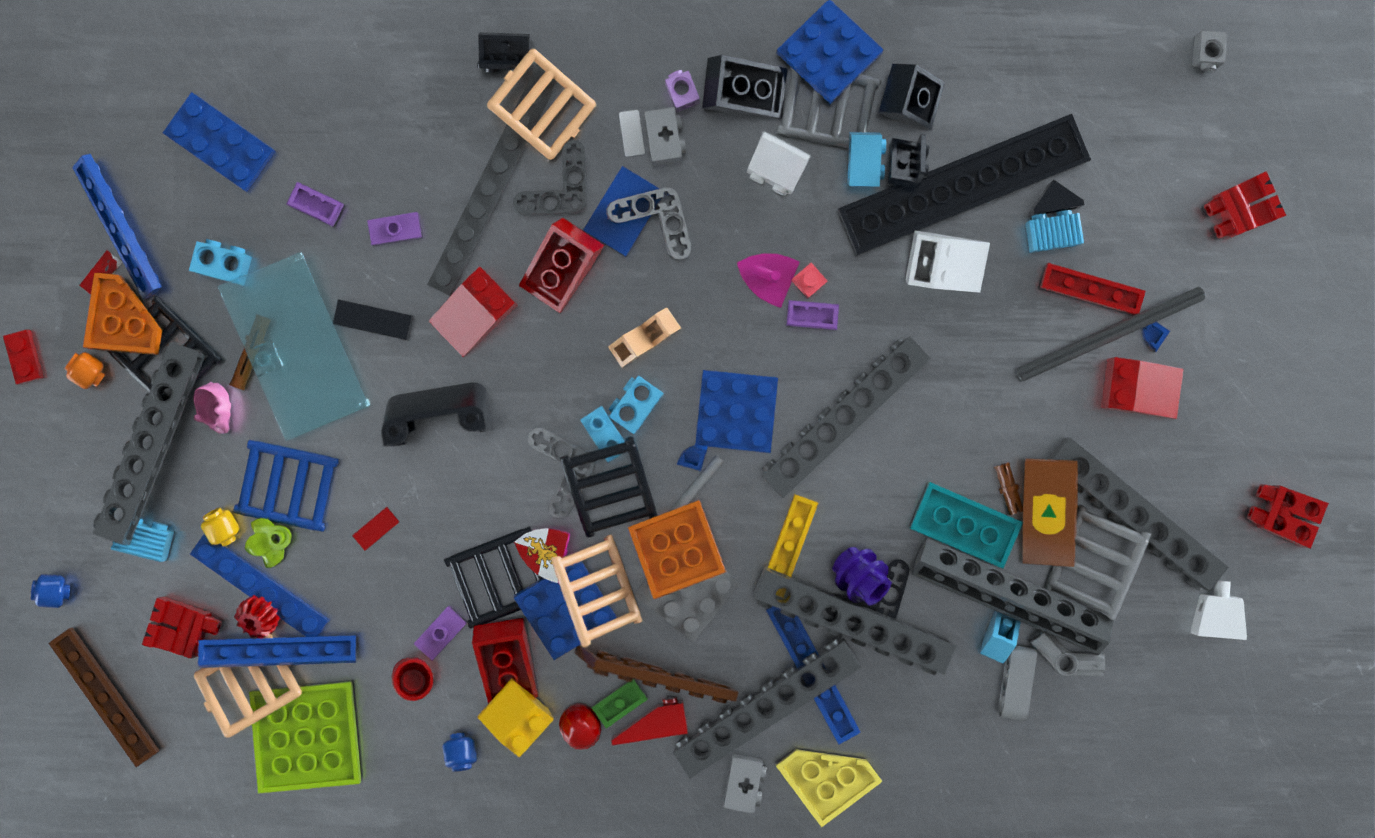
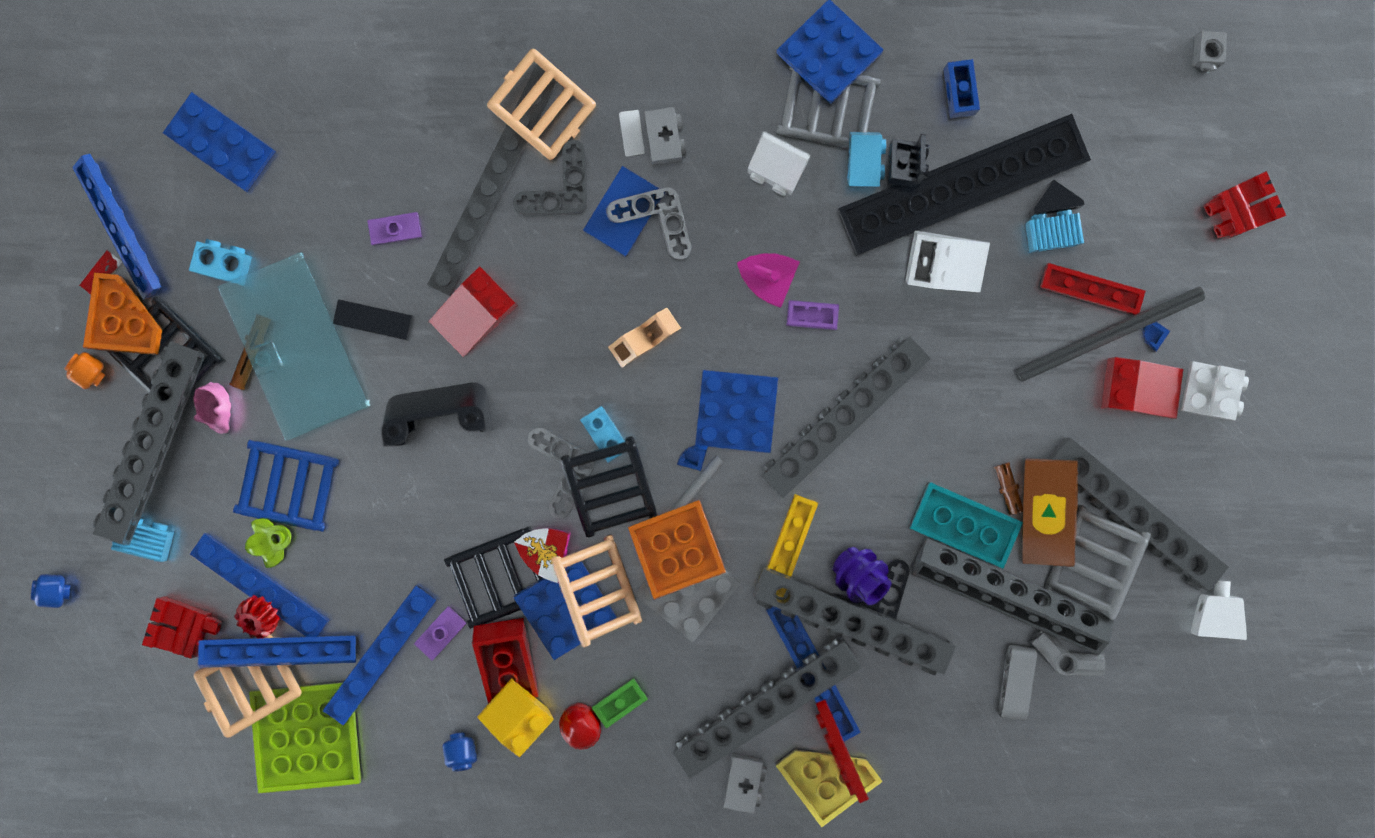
red plate [3,329,44,385] -> none
reddish brown plate [48,627,160,767] -> none
yellow head [201,507,240,547] -> none
medium lavender plate [286,182,344,227] -> none
red sticker [352,507,399,551] -> none
red hat [391,658,434,701] -> none
black bracket [477,32,530,73] -> none
red slope [518,218,604,313] -> none
reddish brown wing [574,645,739,704] -> none
medium azure brick [608,375,664,435] -> none
red slope [611,697,688,746] -> none
lavender brick [665,70,700,113] -> none
black slope [702,55,788,119] -> none
coral plate [791,263,828,299] -> none
black slope [879,64,945,130] -> none
medium azure slope [980,611,1021,664] -> none
red hips [1247,484,1329,549] -> none
none -> blue plate [323,585,436,726]
none -> red plate [815,700,869,803]
none -> blue brick [943,59,980,119]
none -> white plate [1180,361,1249,421]

